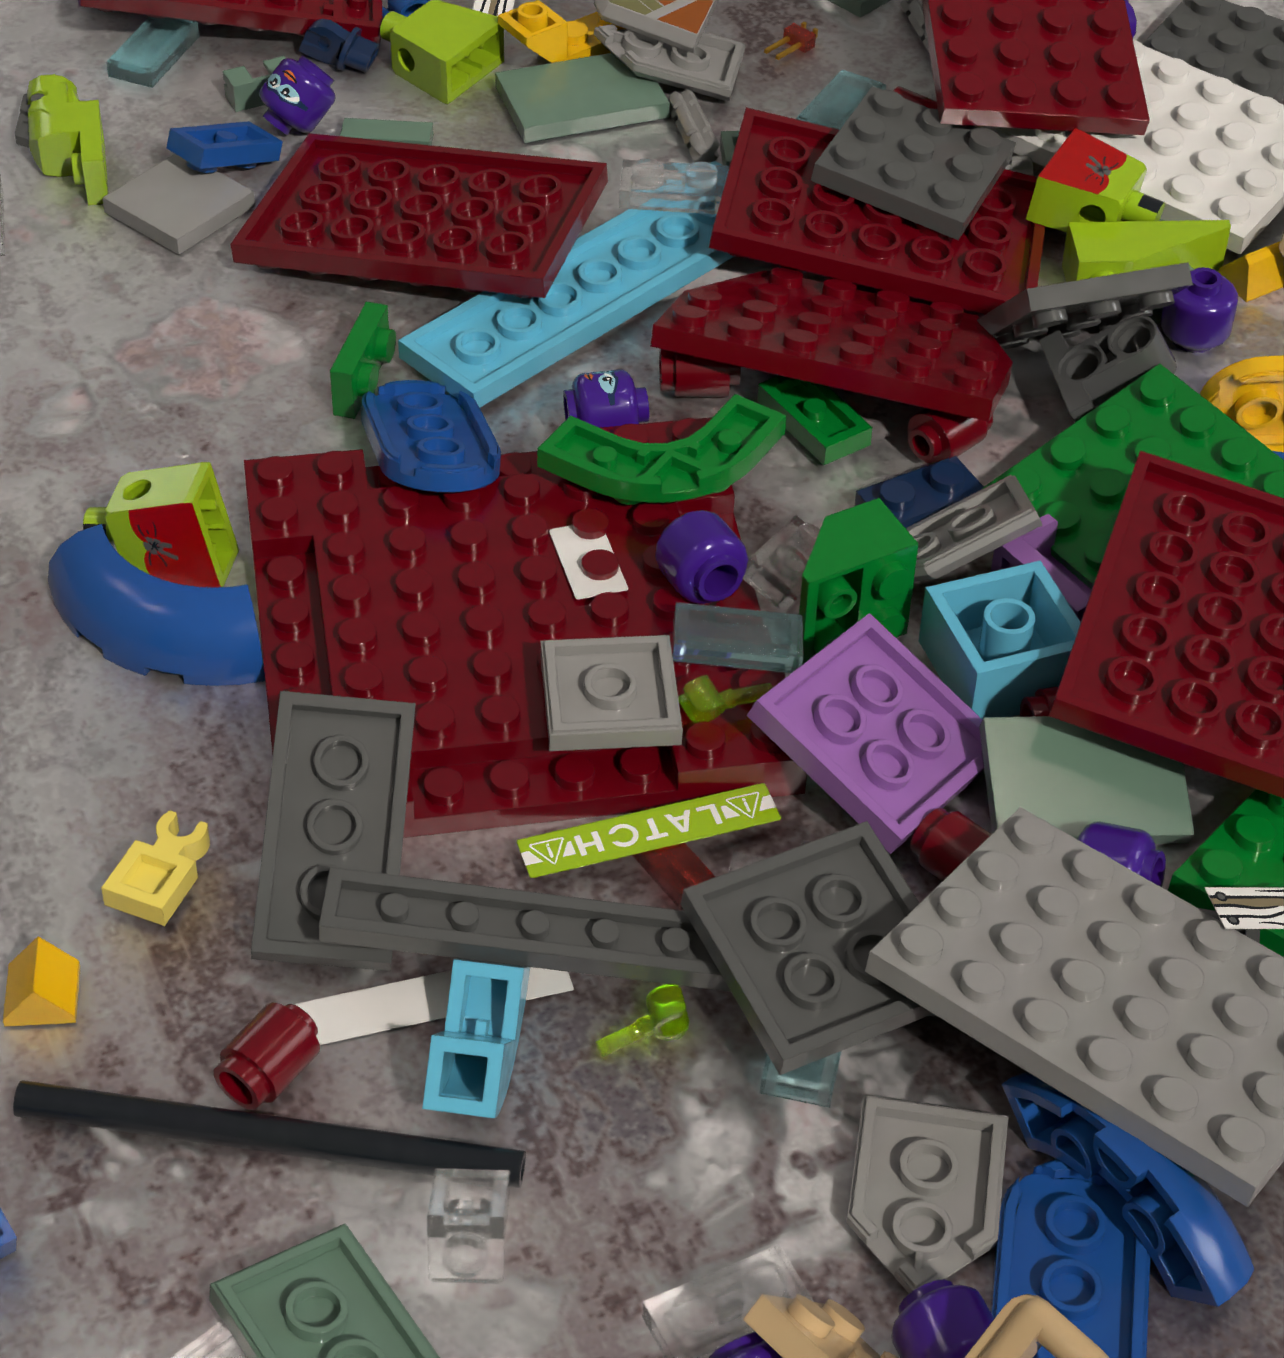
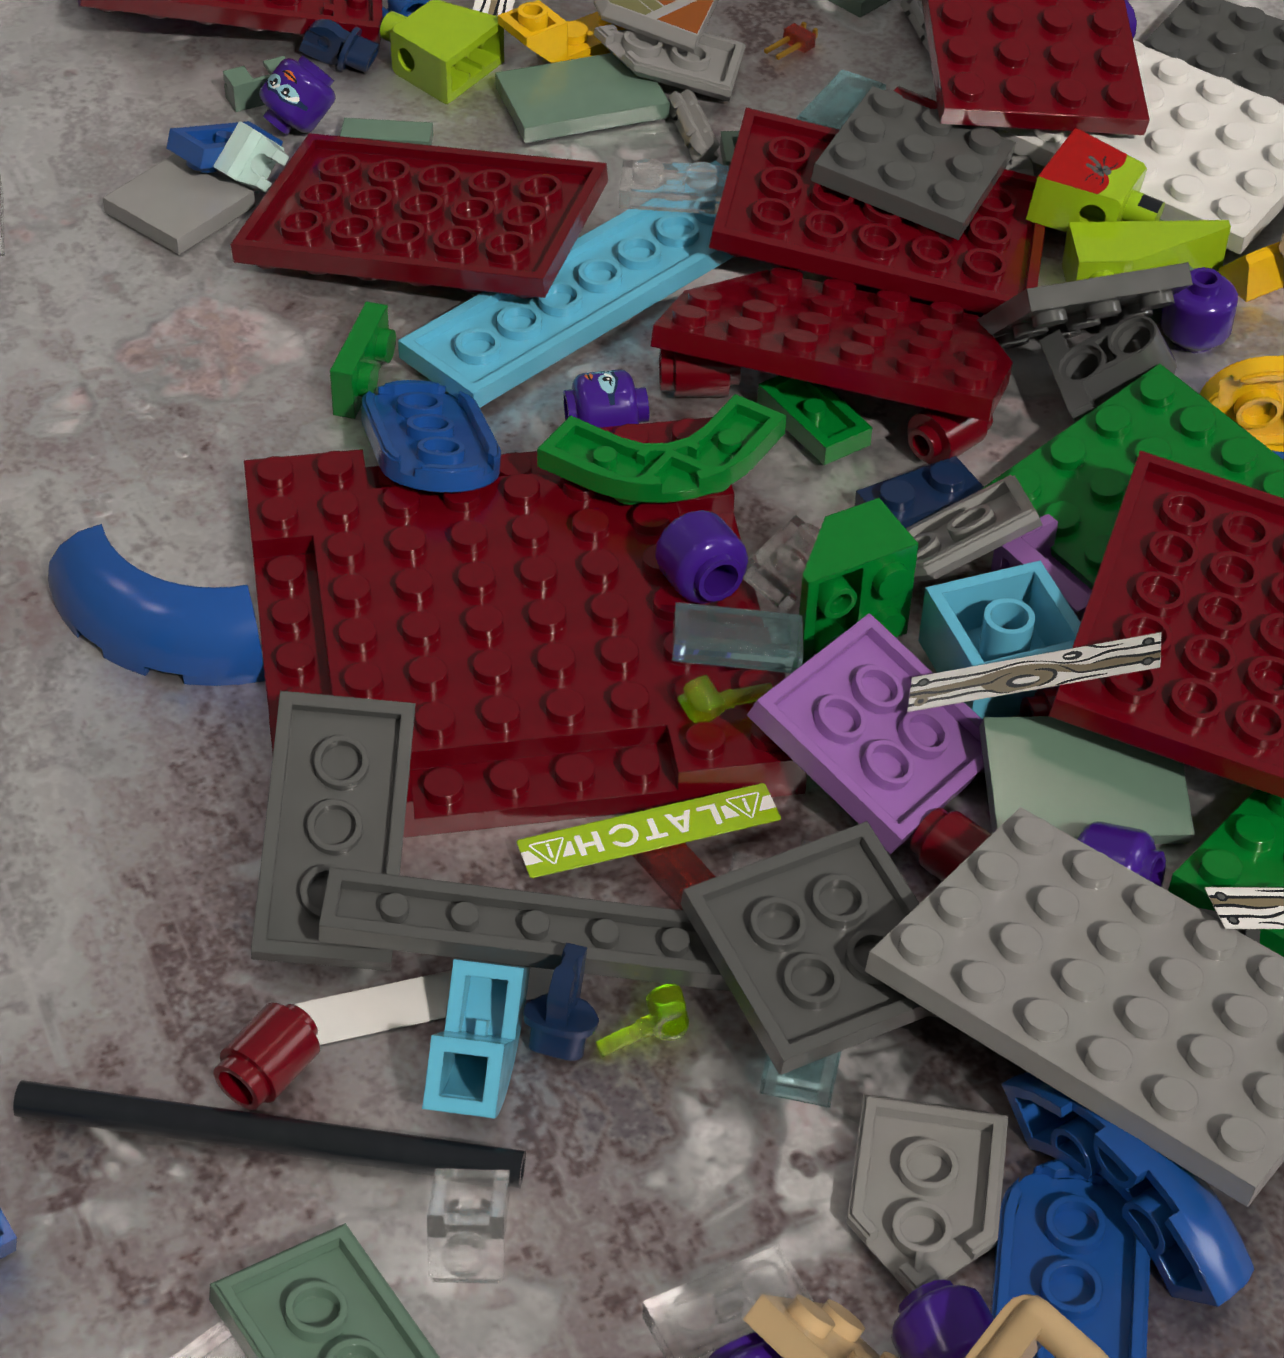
yellow slope [3,936,80,1027] -> none
lime plate [15,74,109,206] -> none
lime torso [83,462,239,588] -> none
light yellow plate [101,811,210,926] -> none
clear light blue tile [106,17,199,88] -> none
light grey tile [541,635,683,751] -> none
white sticker [549,525,628,600] -> none
none -> light aqua tile [213,121,289,194]
none -> dark blue piece [523,943,599,1061]
none -> sticker [907,632,1161,712]

